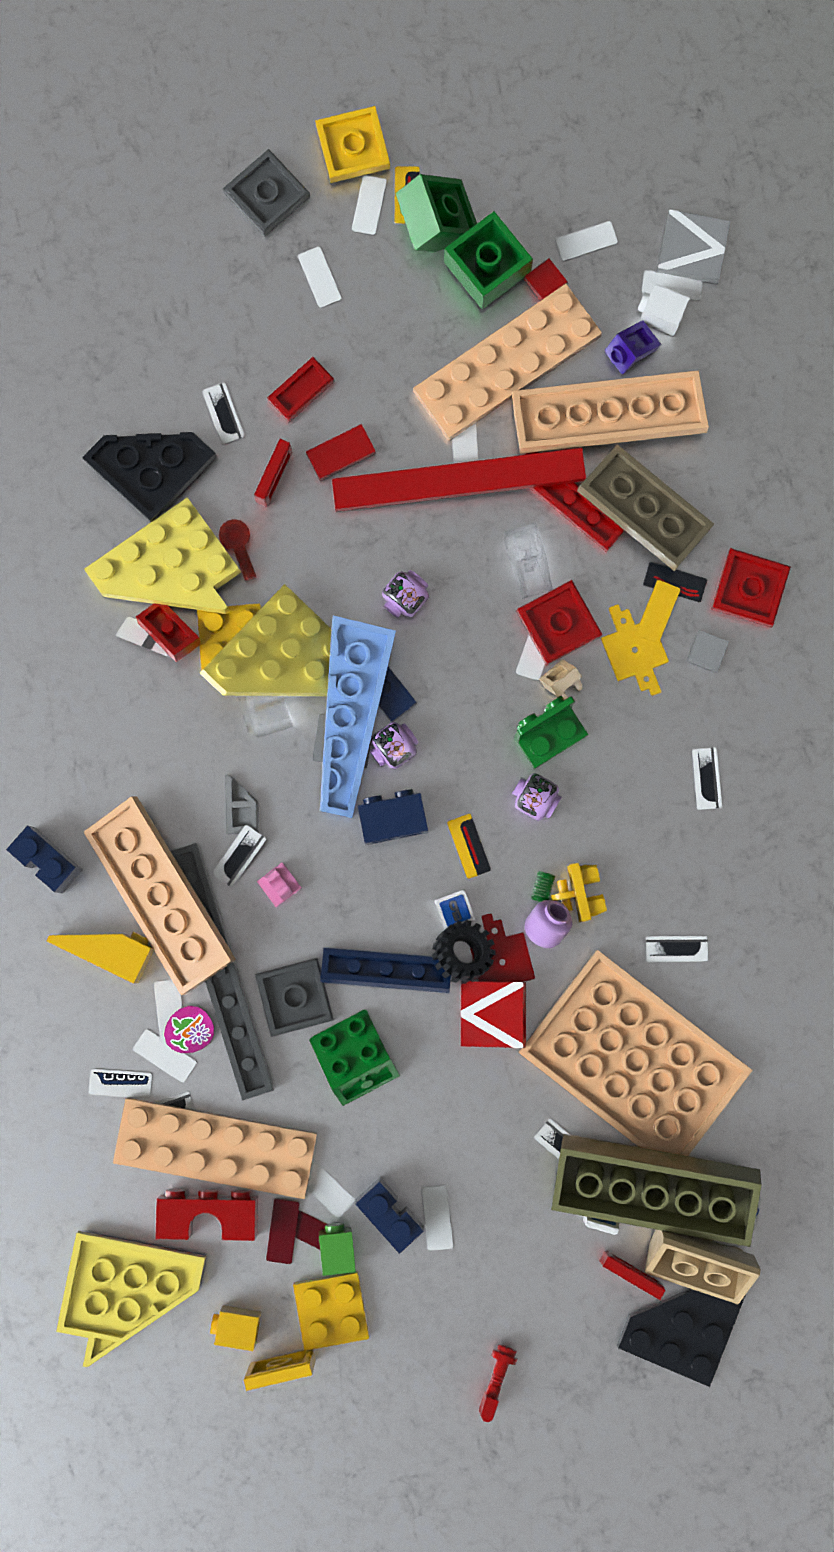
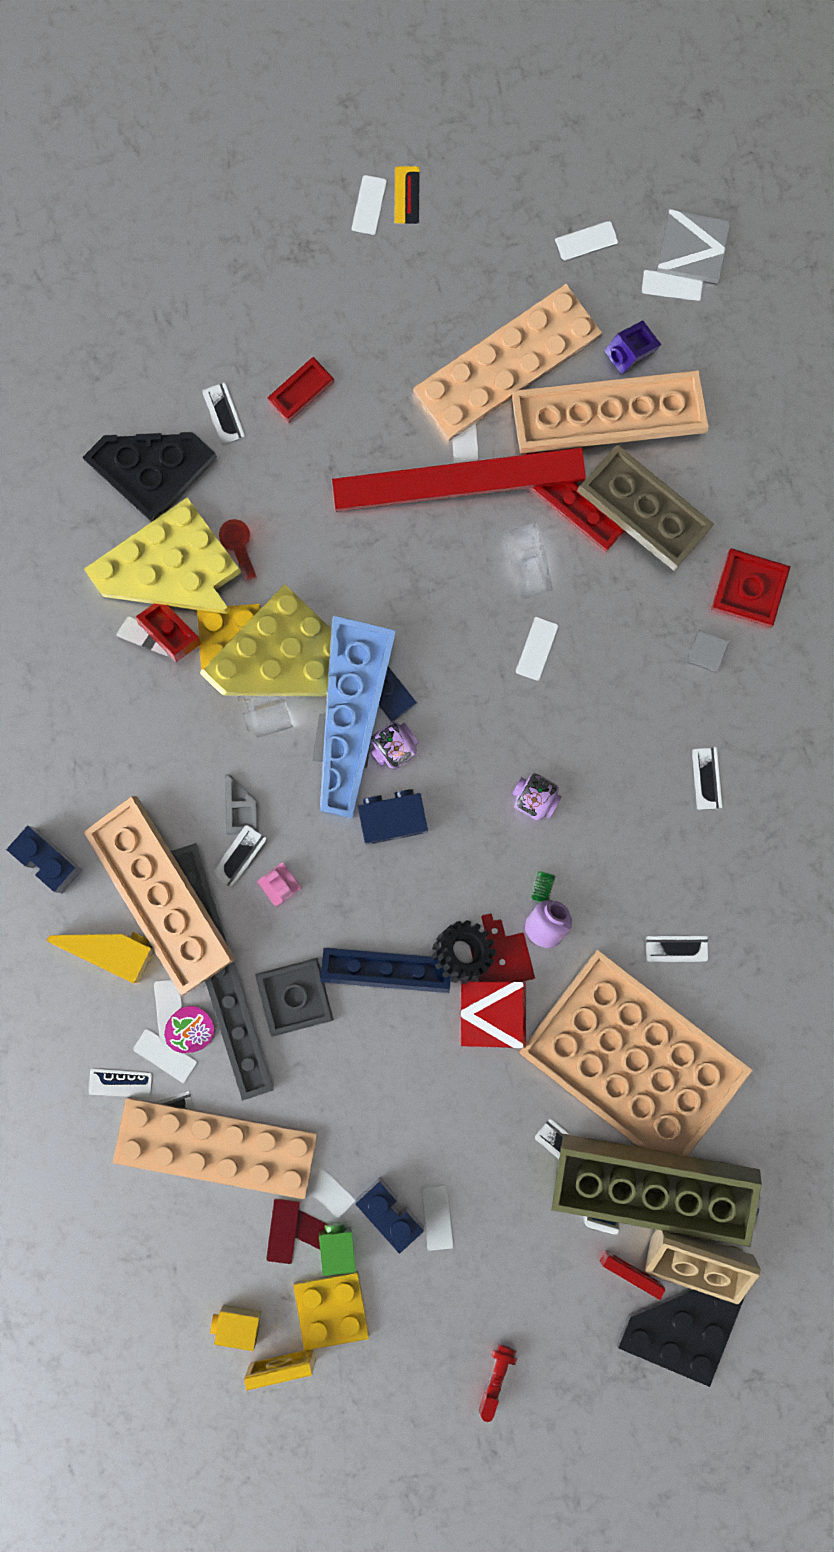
light yellow wing [56,1231,206,1367] -> none
red arch [155,1189,258,1241] -> none
dark grey tile [223,149,310,237] -> none
red tile [254,438,293,507] -> none
white sticker [298,247,342,308] -> none
red tile [306,424,376,482] -> none
green bracket [309,1010,400,1106] -> none
yellow plate [315,106,390,183] -> none
lavender head [382,570,429,618] -> none
green slope [395,174,477,252] -> none
slope [434,889,475,929] -> none
green brick [444,211,533,310] -> none
sticker [447,814,491,879] -> none
green bracket [514,696,588,770] -> none
red tile [516,580,603,666] -> none
red tile [524,258,568,301] -> none
tan tile [539,659,582,700] -> none
yellow hips [551,863,607,922] -> none
yellow piece [601,604,669,696] -> none
yellow sticker [636,580,680,643] -> none
white brick [638,284,689,336] -> none
black sticker [643,562,707,602] -> none

